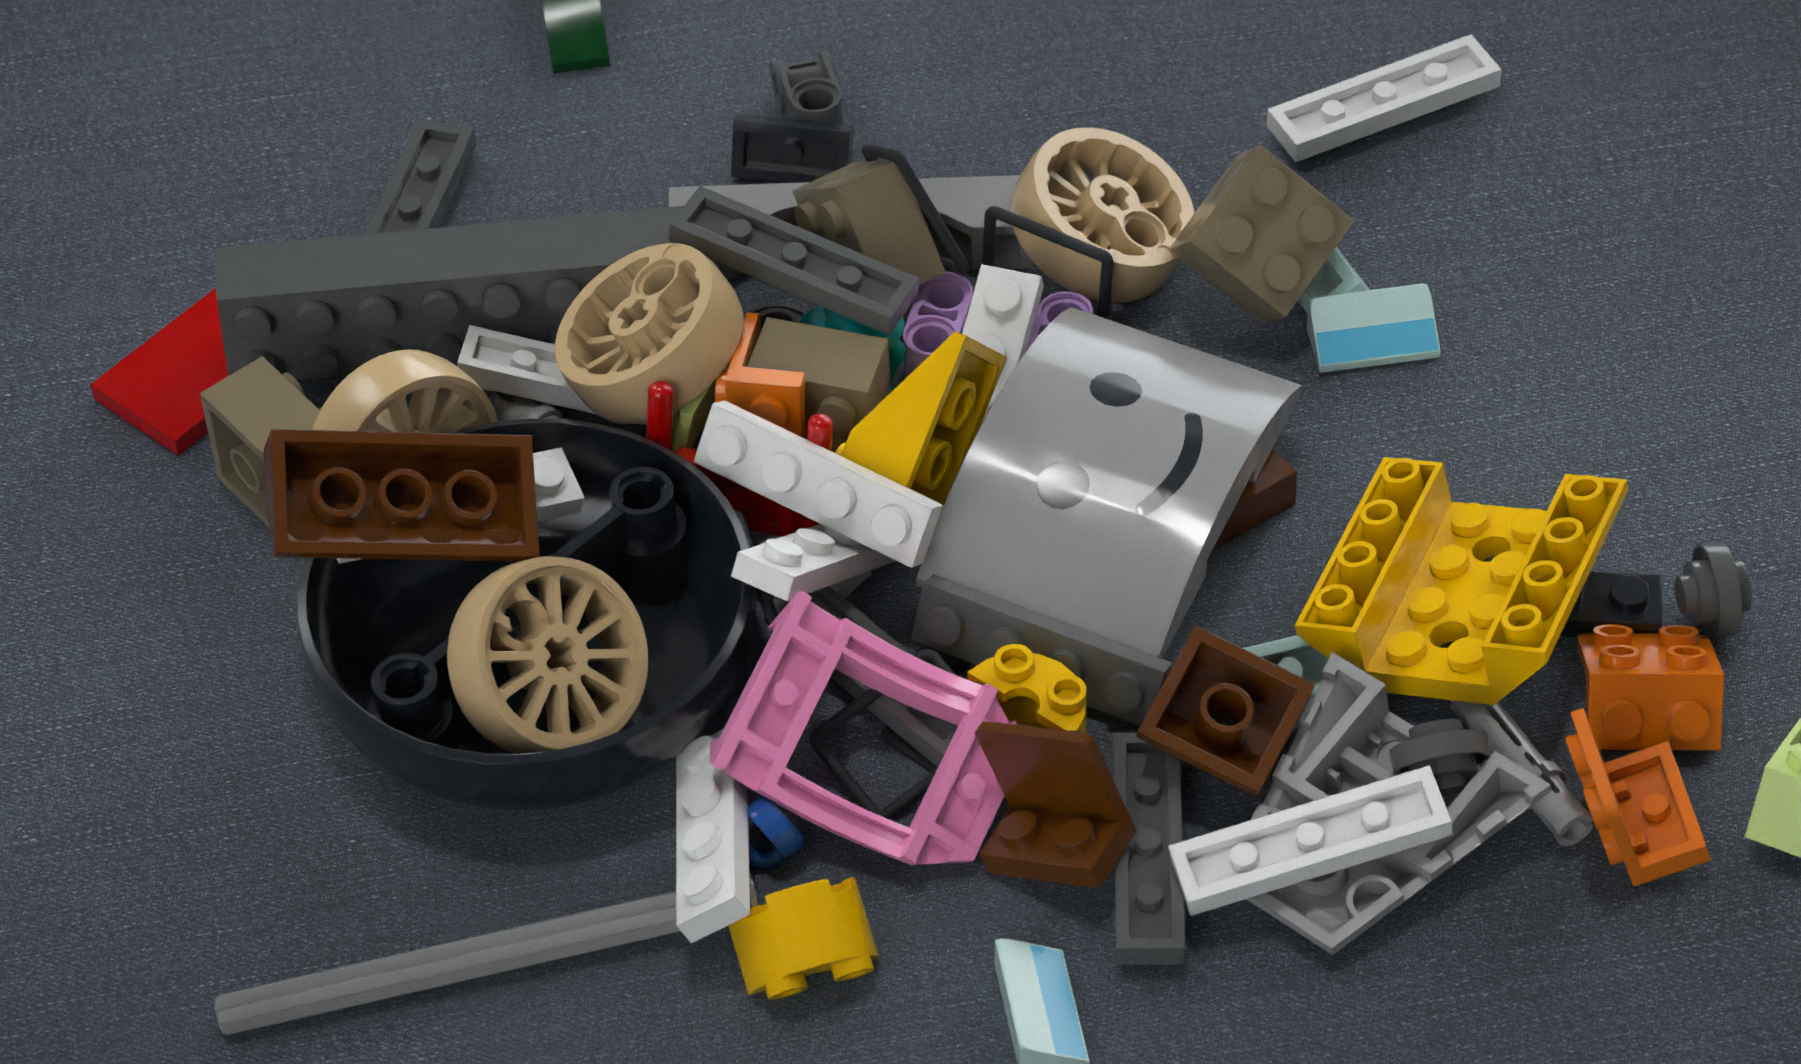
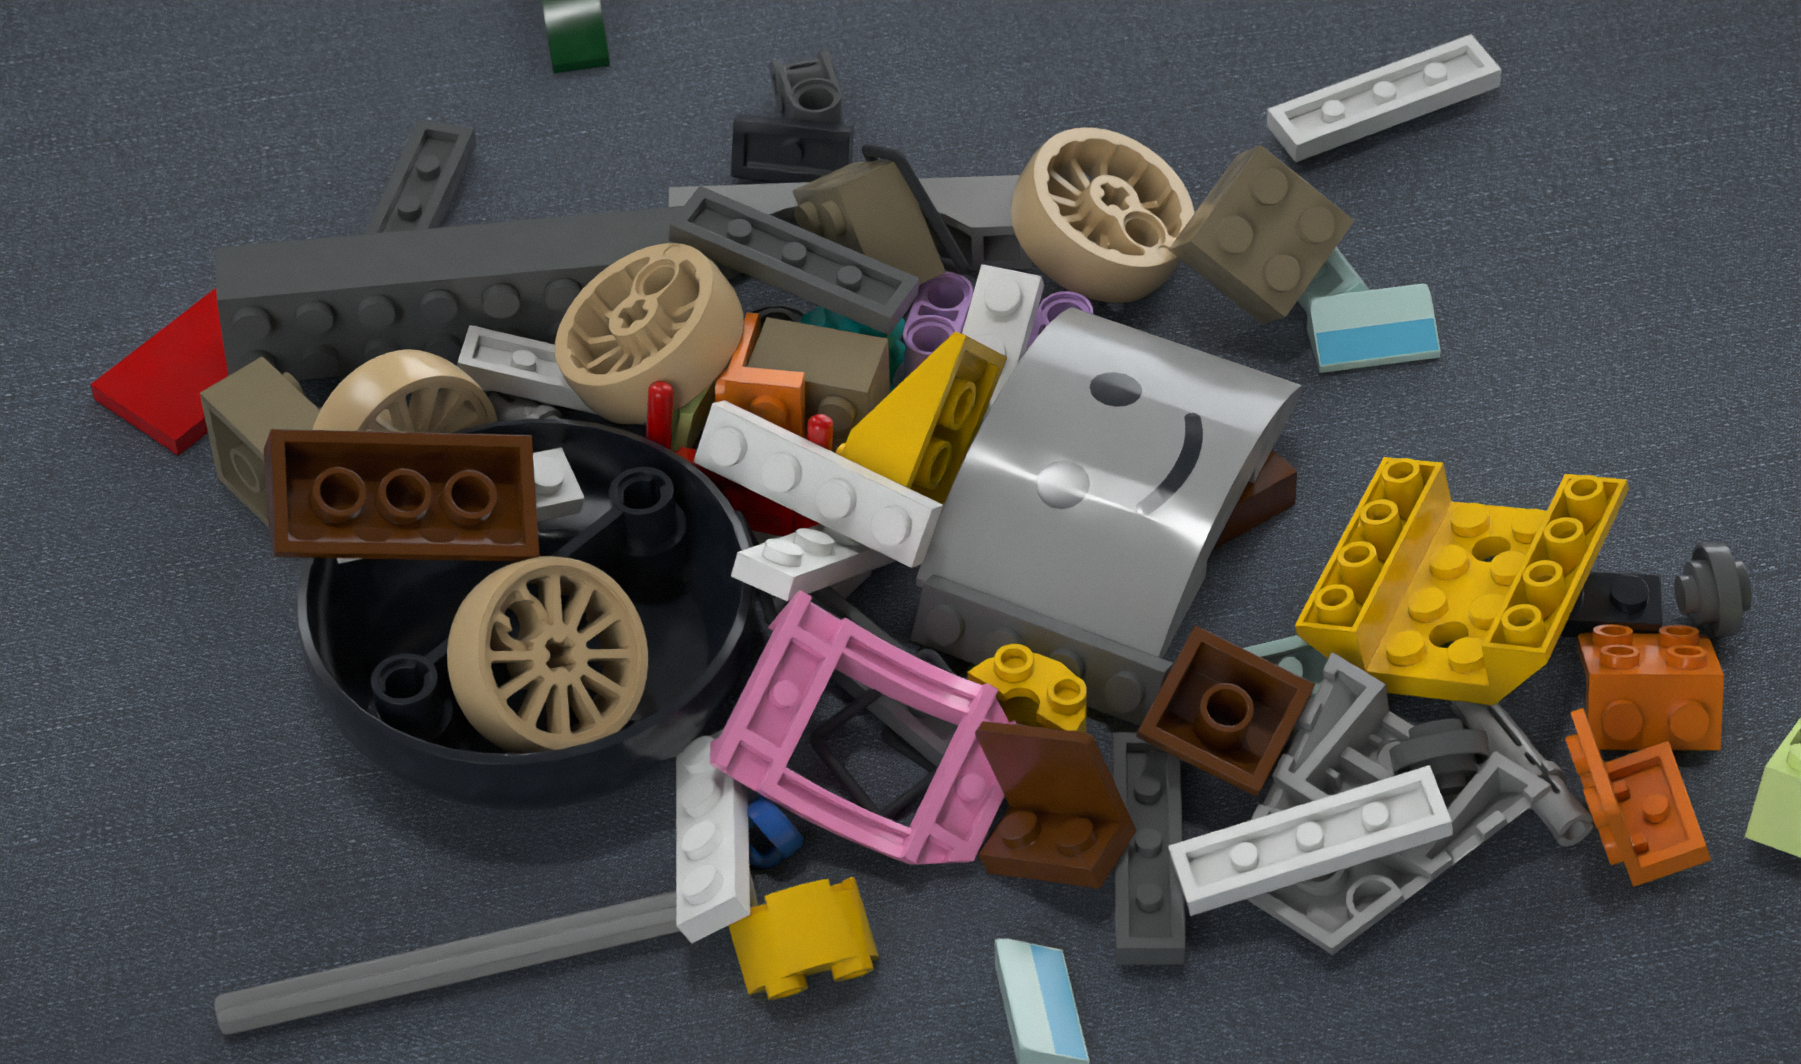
black piece [982,206,1114,320] -> none

